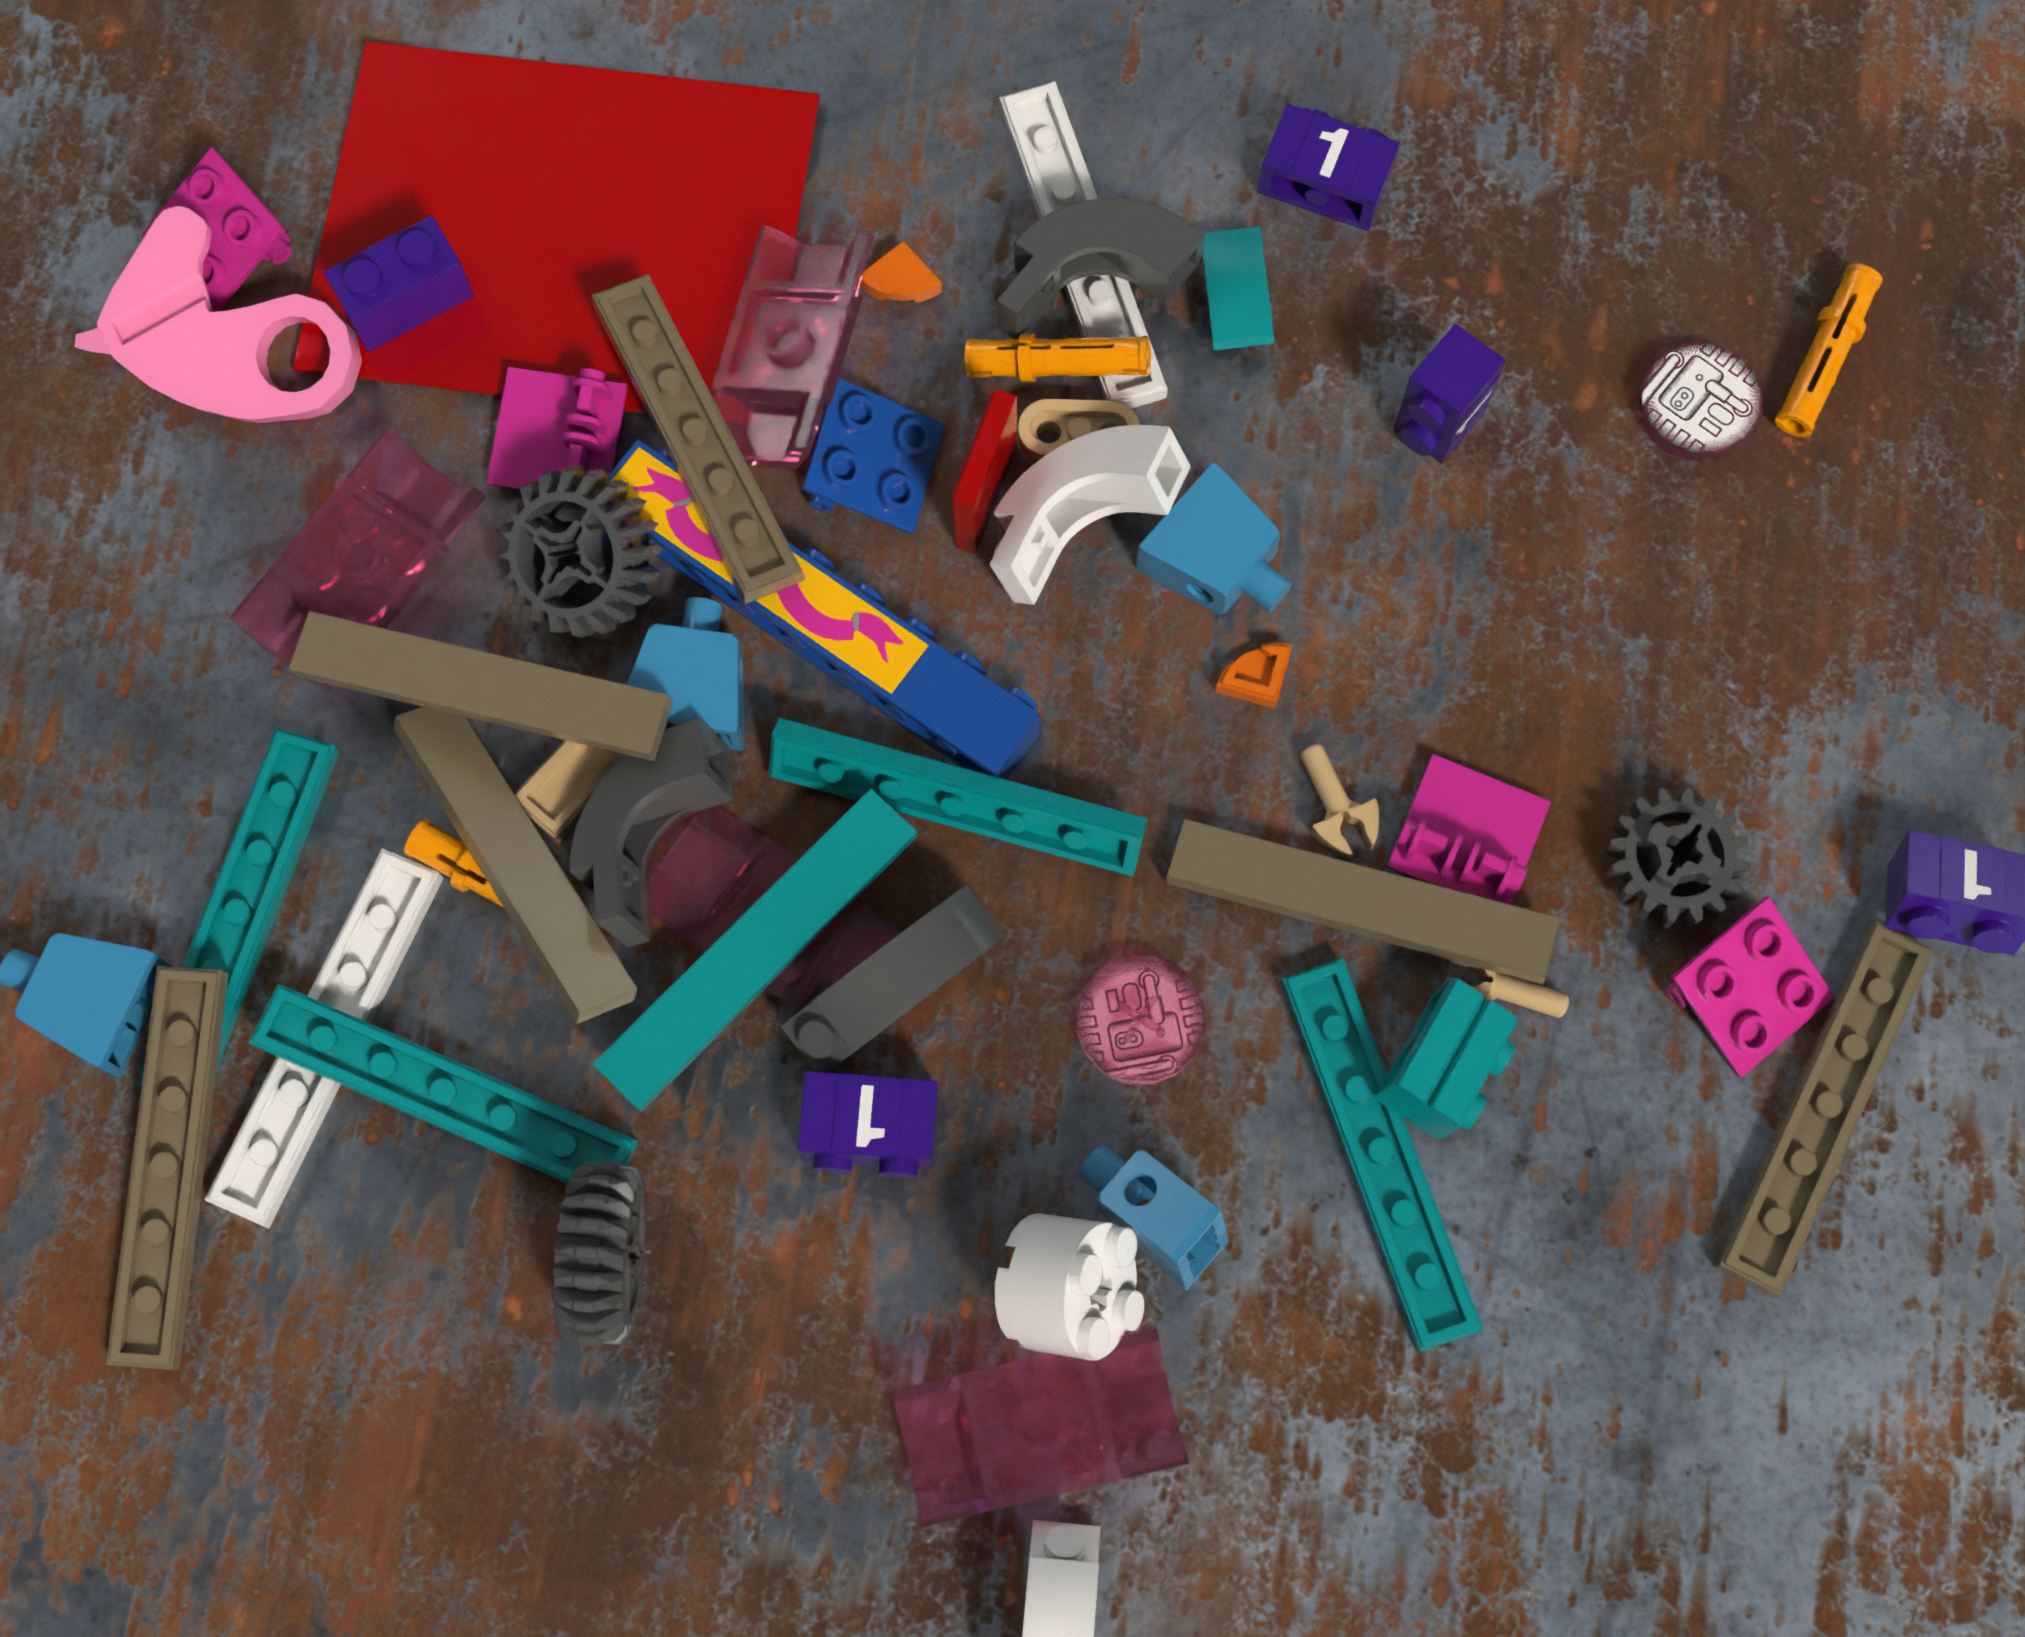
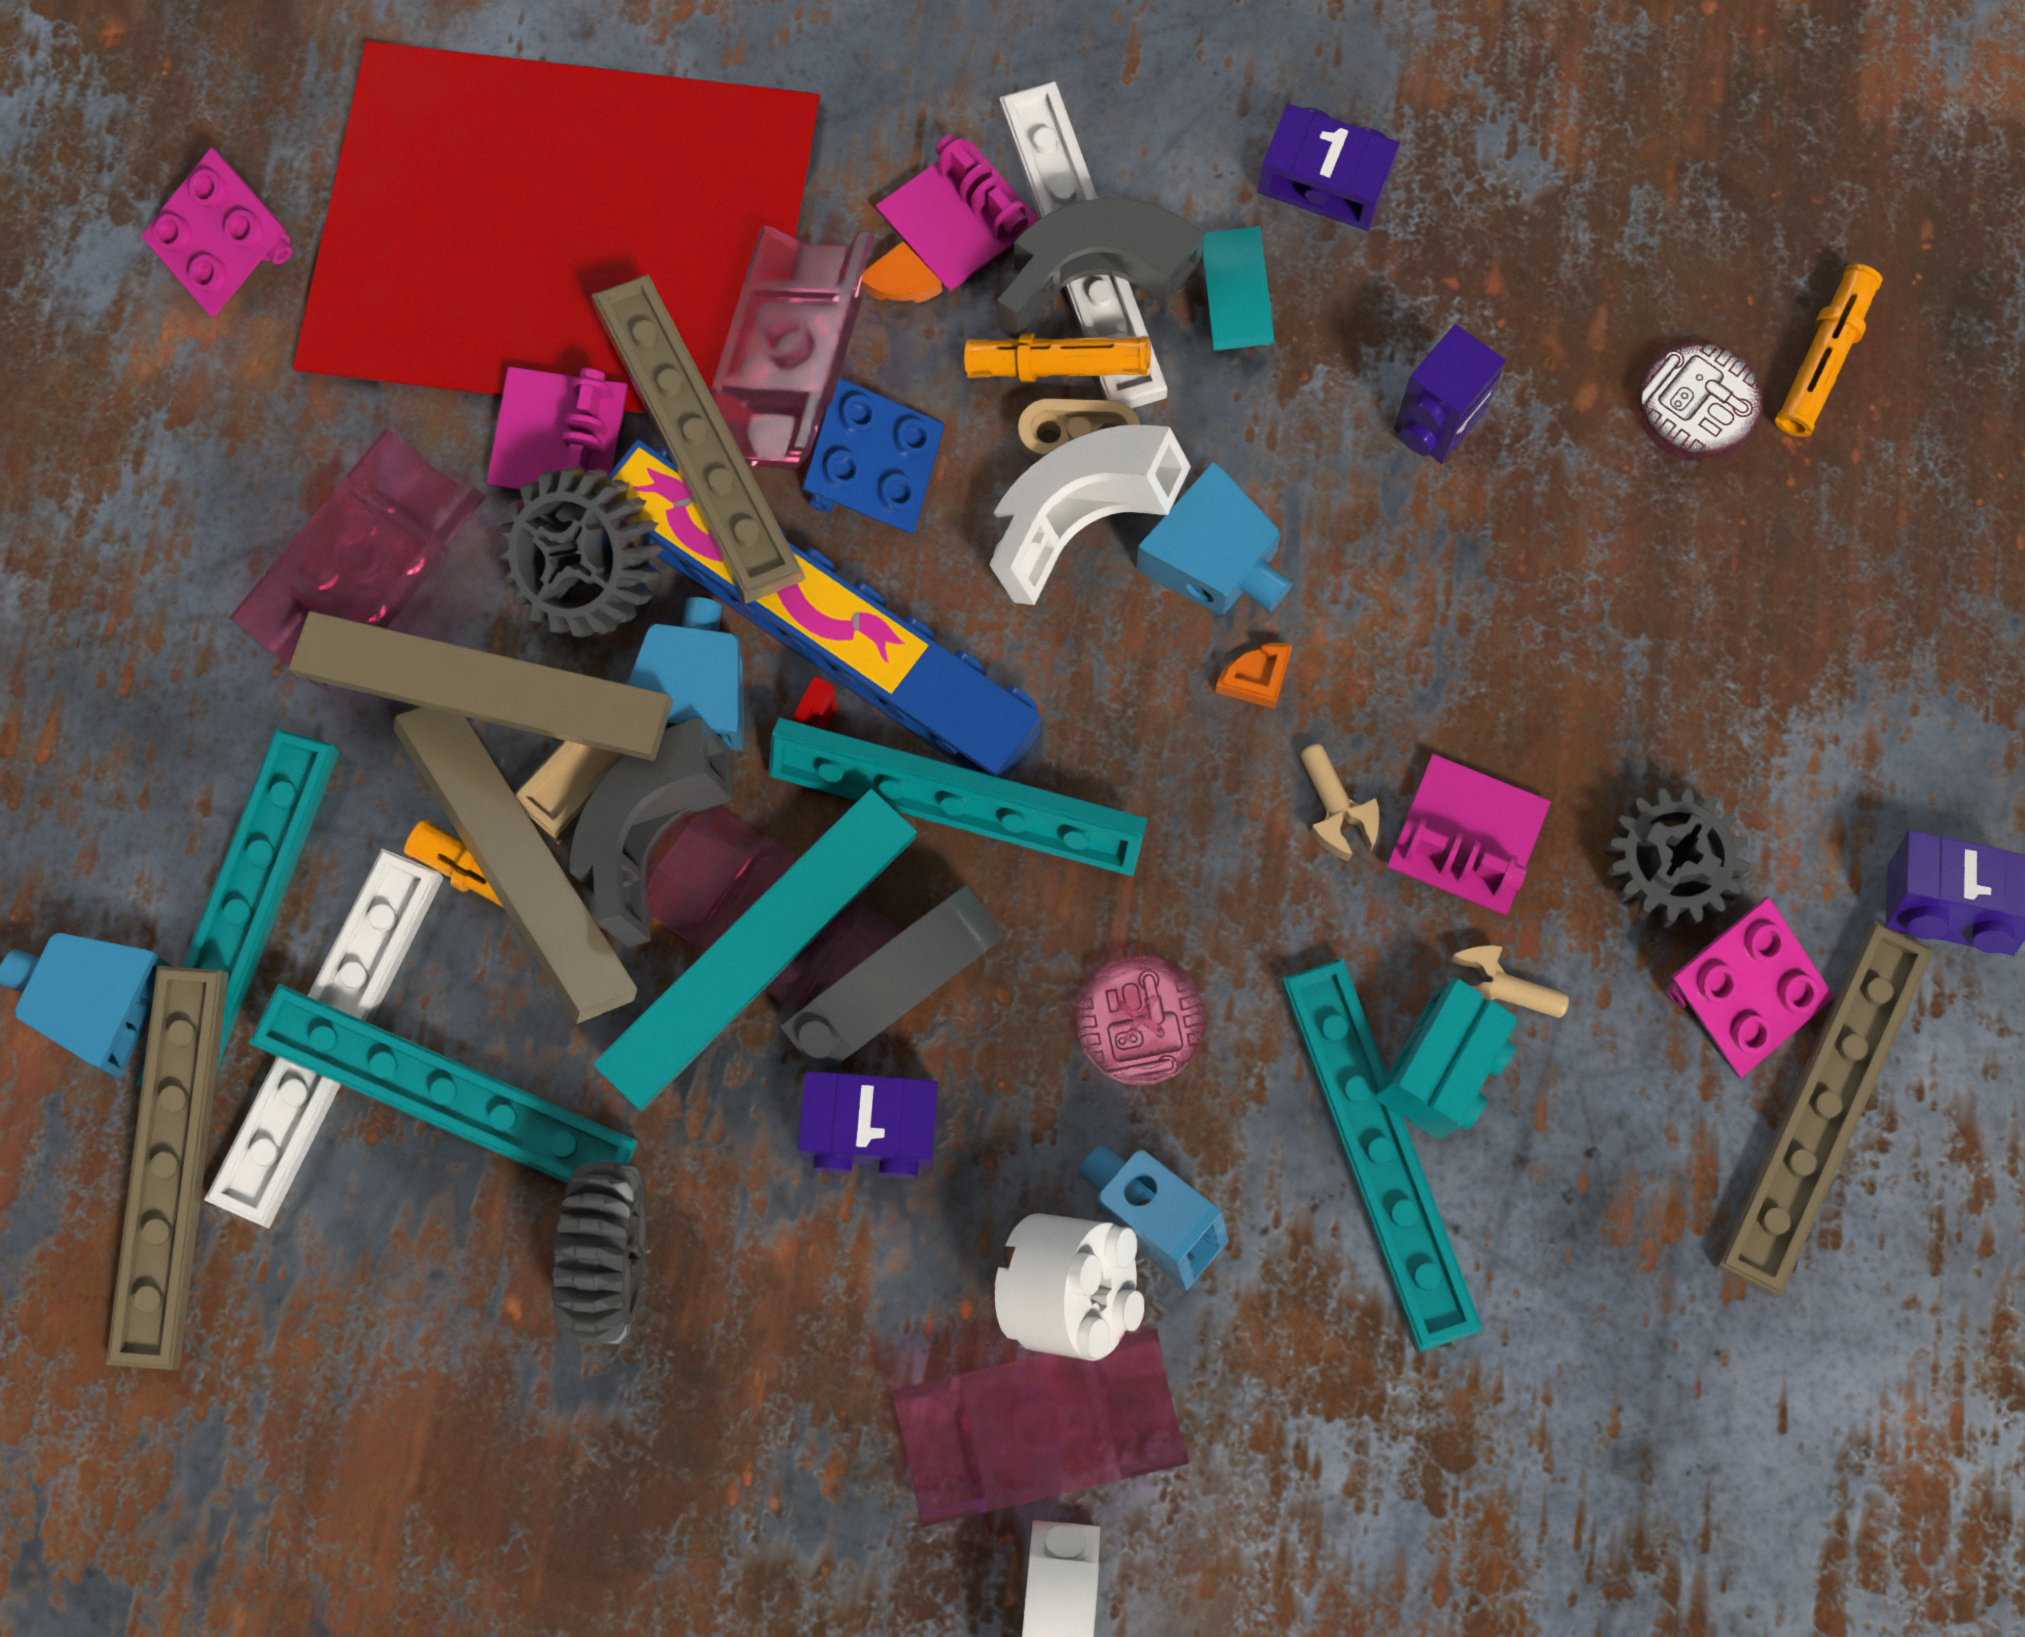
bright pink animal [74,206,362,423] -> none
dark purple brick [323,215,474,352] -> none
red tile [951,389,1017,554] -> none
dark tan tile [1167,819,1561,985] -> none
none -> red tile [792,676,839,730]
none -> dark pink hinge [875,134,1040,292]

